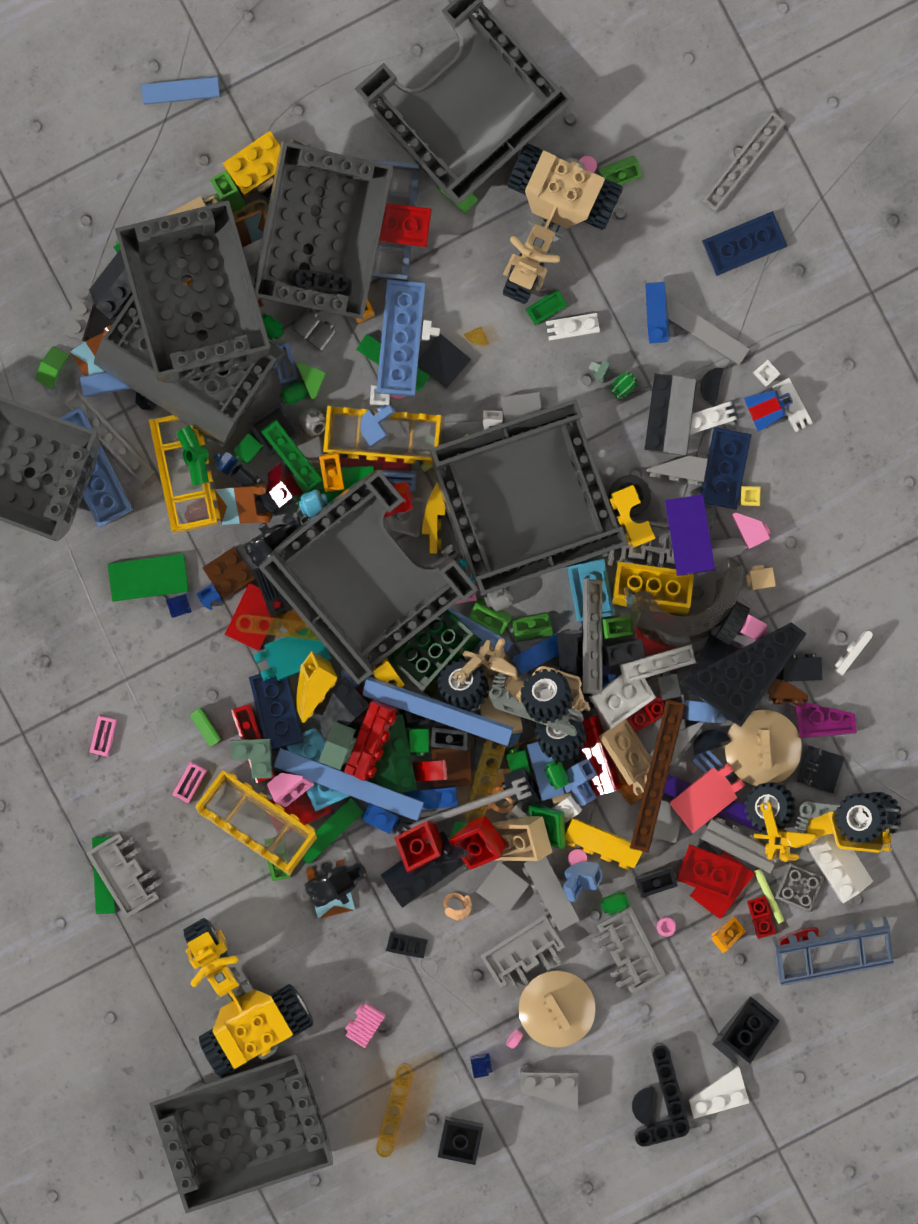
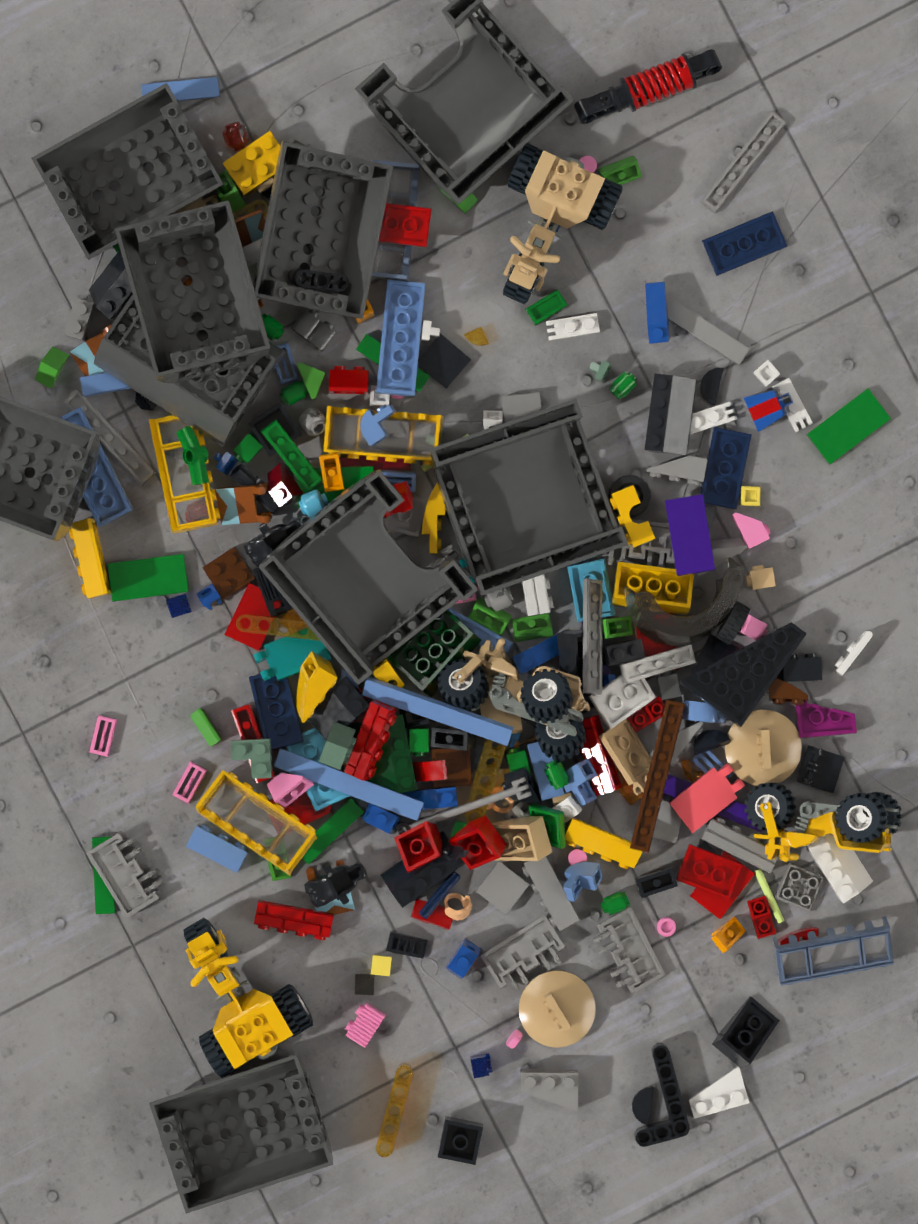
none -> dark grey slope [31,83,224,260]
none -> yellow slope [69,518,111,599]
none -> medium blue brick [186,824,249,873]
none -> clear red head [222,122,250,152]
none -> red brick [254,900,334,940]
none -> red slope [329,366,369,395]
none -> clear smoke slope [355,974,375,995]
none -> light yellow tile [371,955,392,976]
none -> red slope [411,899,453,930]
none -> dark blue axle [419,871,461,919]
none -> blue torso [445,938,481,979]
none -> white brick [522,574,554,616]
none -> piece [574,49,722,124]
none -> clear orange arm [680,759,705,782]
none -> green tile [806,388,891,465]

